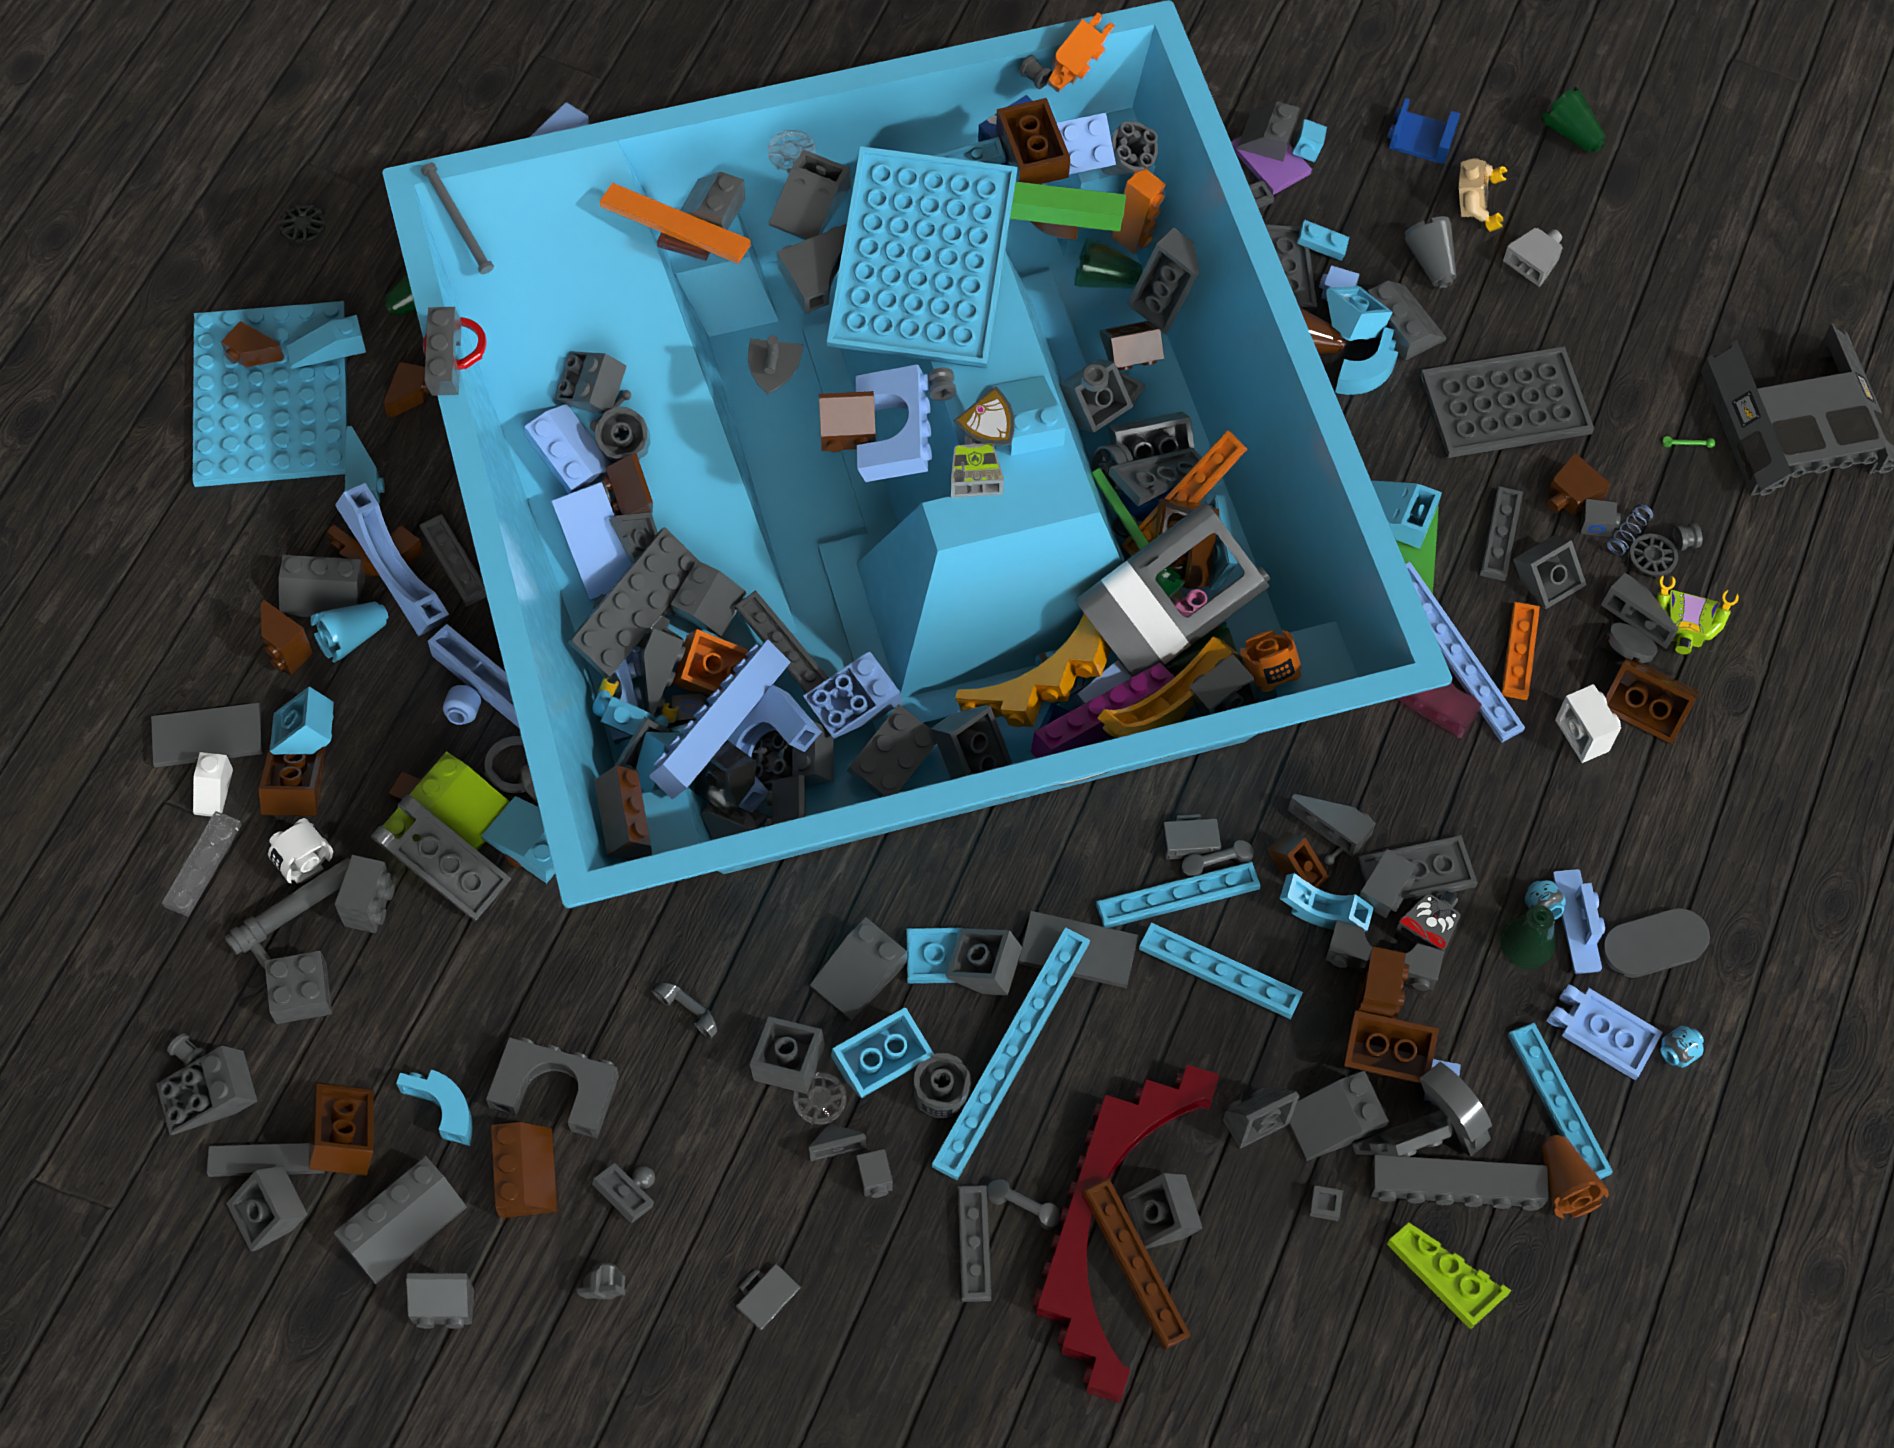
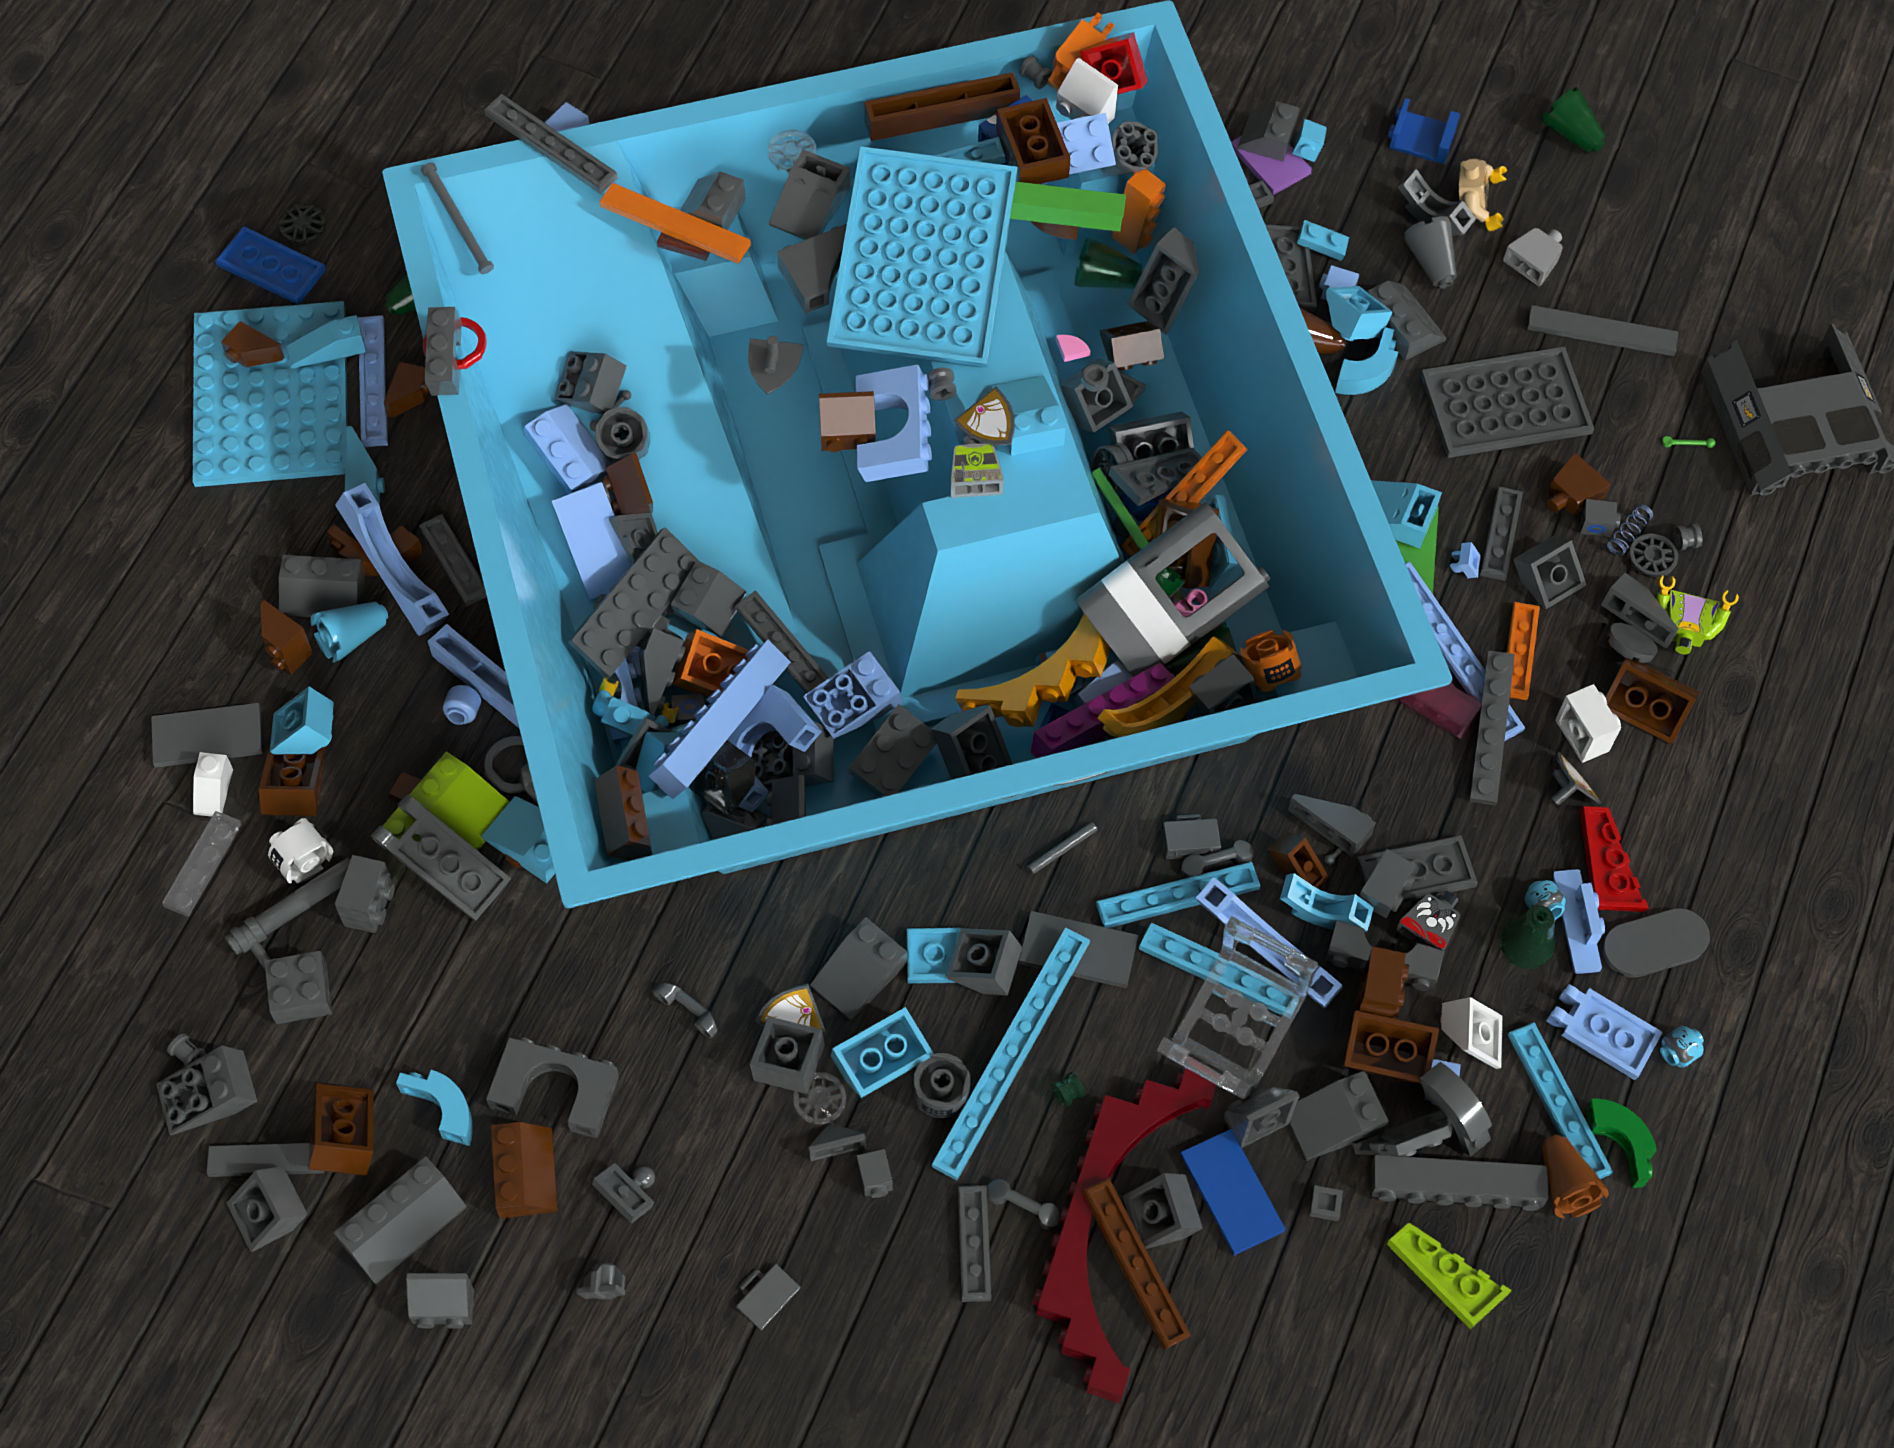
none -> blue tile [216,226,326,305]
none -> light blue tile [358,315,388,447]
none -> dark grey tile [484,94,618,194]
none -> shield [755,984,825,1032]
none -> reddish brown brick [864,72,1020,141]
none -> dark grey bar [1027,822,1098,875]
none -> clear green wheel [1052,1072,1086,1107]
none -> white slope [1056,58,1118,124]
none -> bright pink tile [1056,335,1090,362]
none -> red slope [1080,32,1148,95]
none -> clear windscreen [1157,916,1318,1099]
none -> blue tile [1180,1129,1285,1256]
none -> light blue arch [1196,877,1342,1009]
none -> dark grey arch [1397,169,1476,236]
none -> white slope [1440,997,1502,1069]
none -> light blue tile [1450,542,1480,578]
none -> dark grey plate [1469,650,1515,806]
none -> dark grey tile [1527,305,1678,356]
none -> dark grey shield [1551,751,1602,805]
none -> red wing [1580,806,1649,912]
none -> green arch [1586,1099,1657,1188]

